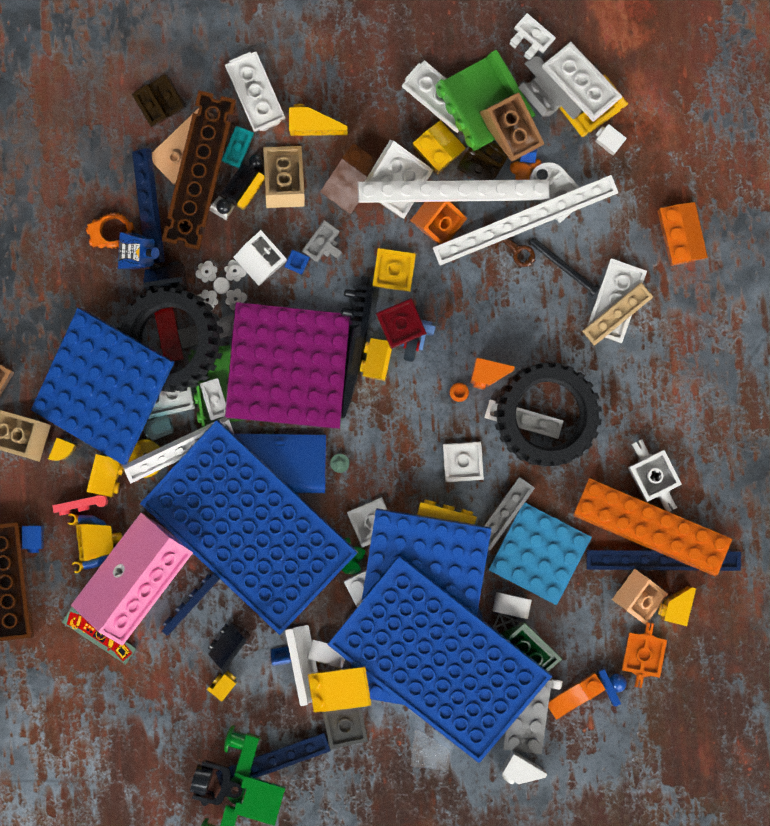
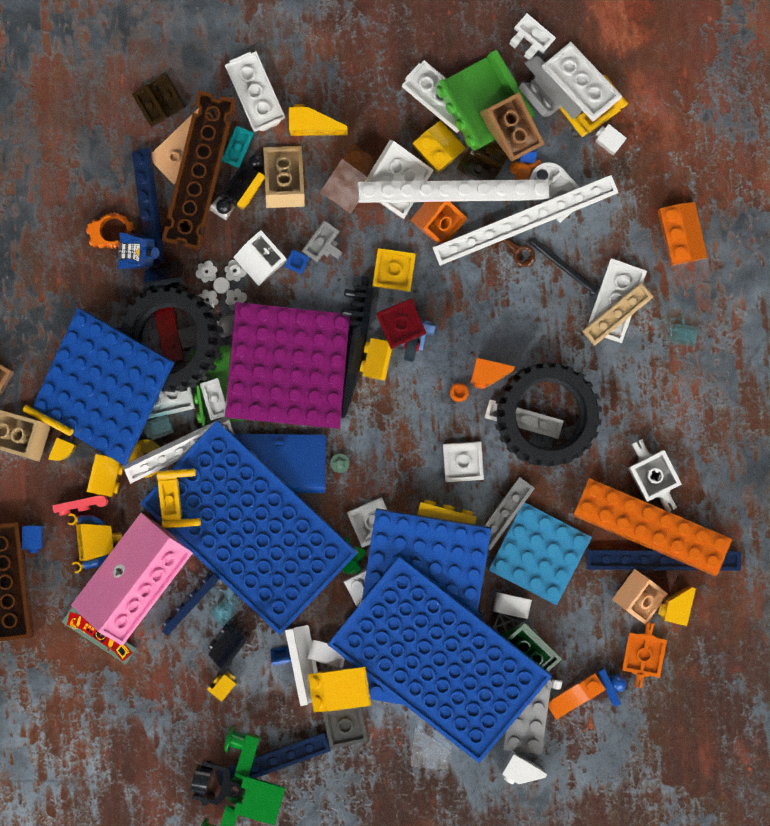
none -> yellow bar [23,405,74,436]
none -> yellow plate [157,468,201,528]
none -> clear light blue brick [210,598,238,626]
none -> clear light blue brick [668,324,699,347]

